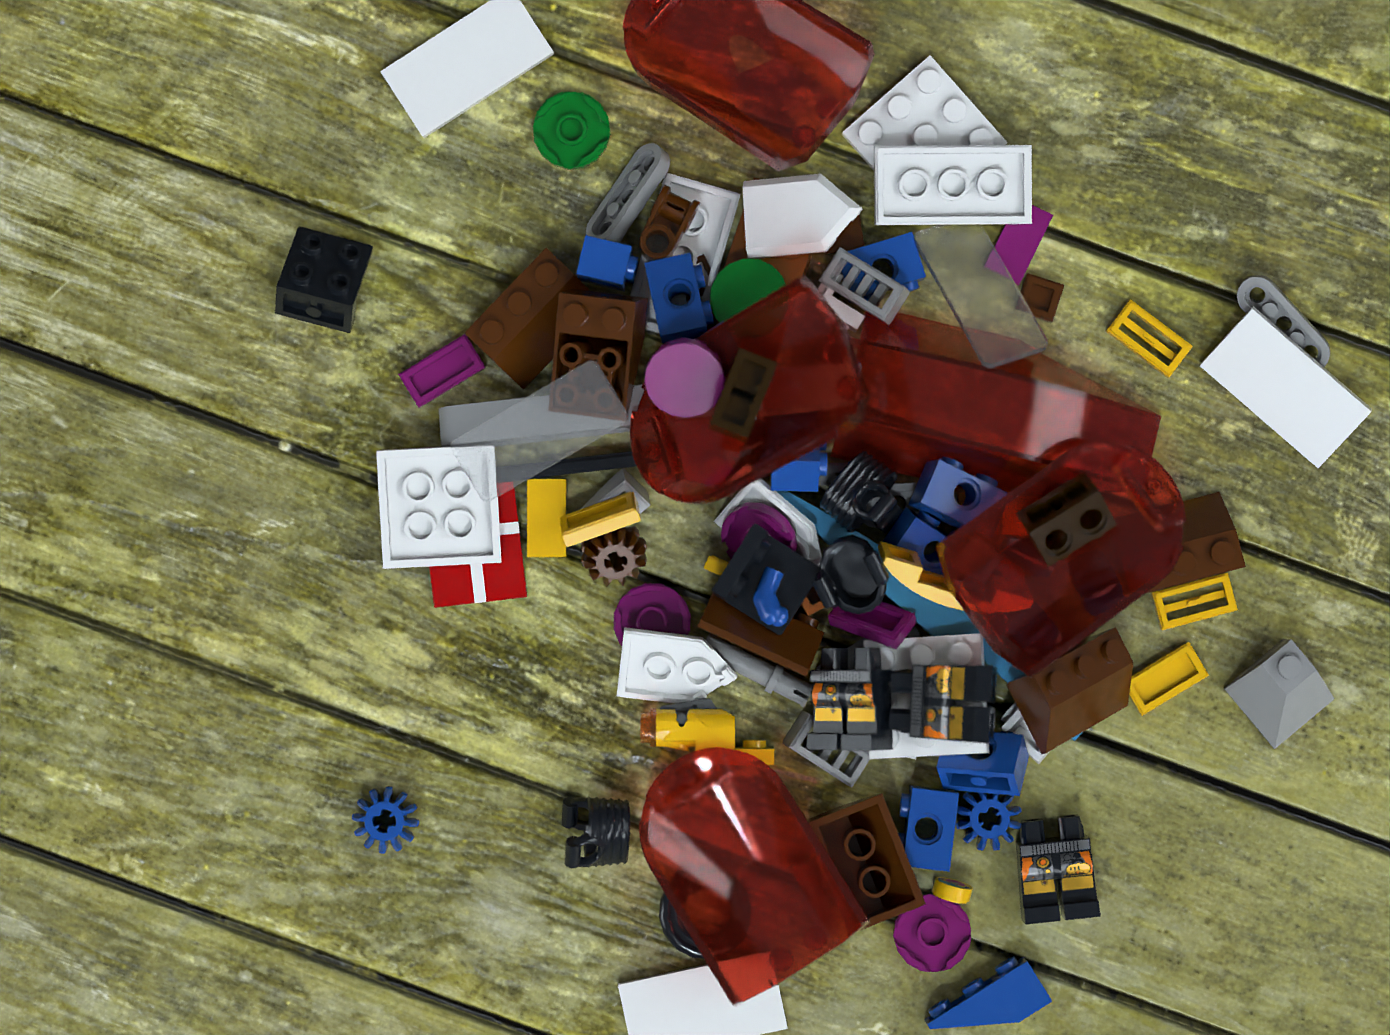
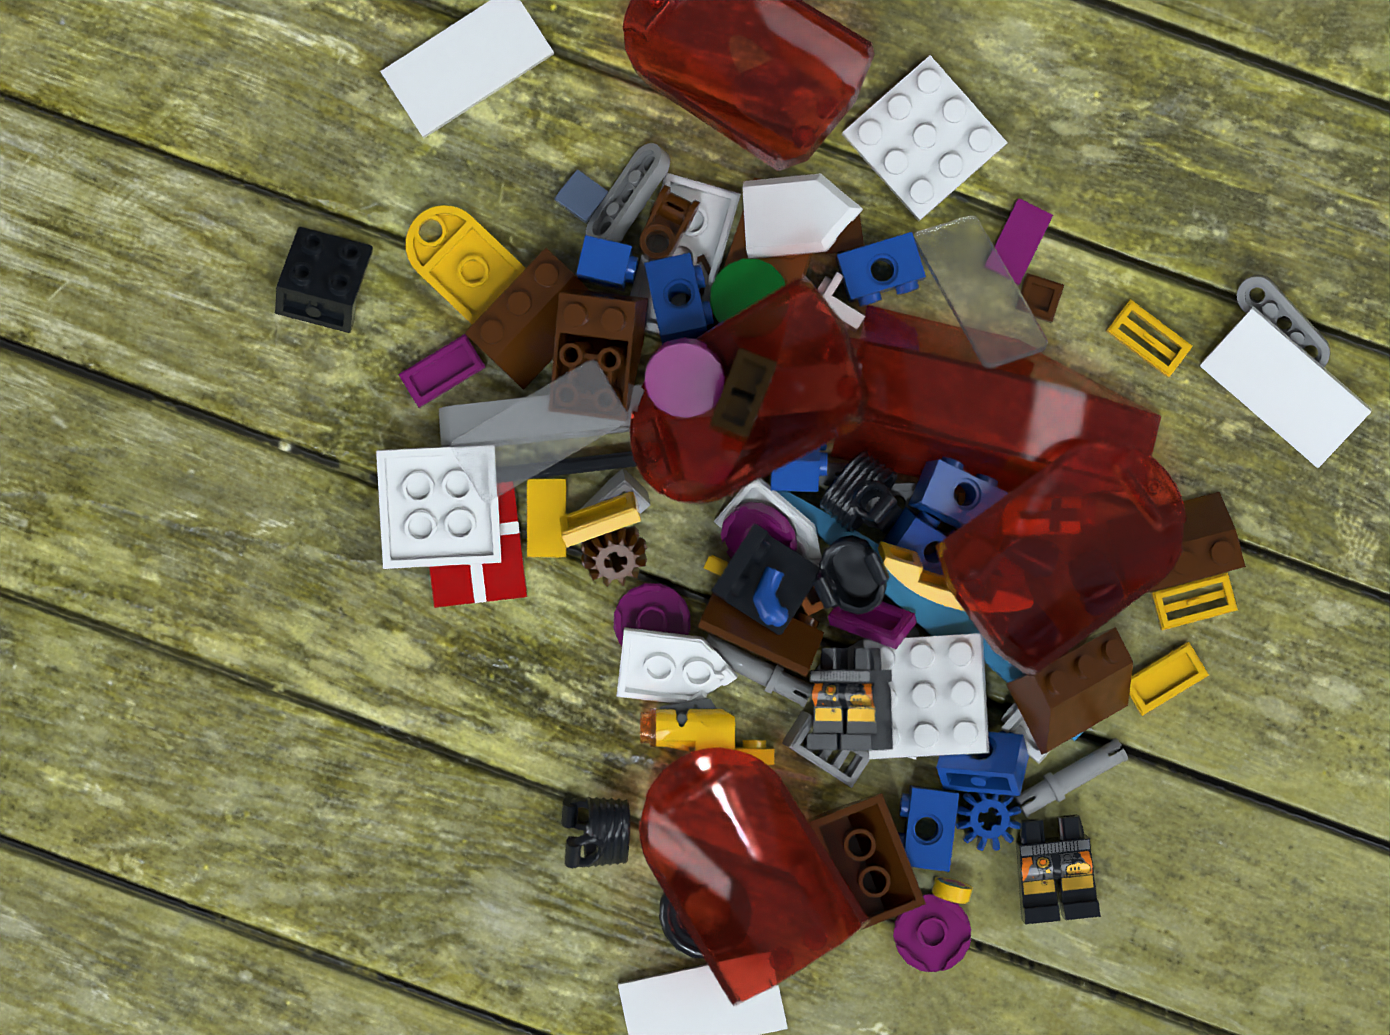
blue gear [352,786,420,854] -> none
green tile [533,91,611,170] -> none
light grey slope [819,248,910,325] -> none
white tile [874,145,1032,225] -> none
black hips [889,665,997,744] -> none
blue slope [924,956,1052,1029] -> none
dark brown brick [1016,472,1117,567] -> none
light grey slope [1223,639,1334,749] -> none
none -> yellow tile [405,205,526,324]
none -> sand blue slope [554,169,608,224]
none -> light grey pin [1014,738,1128,818]

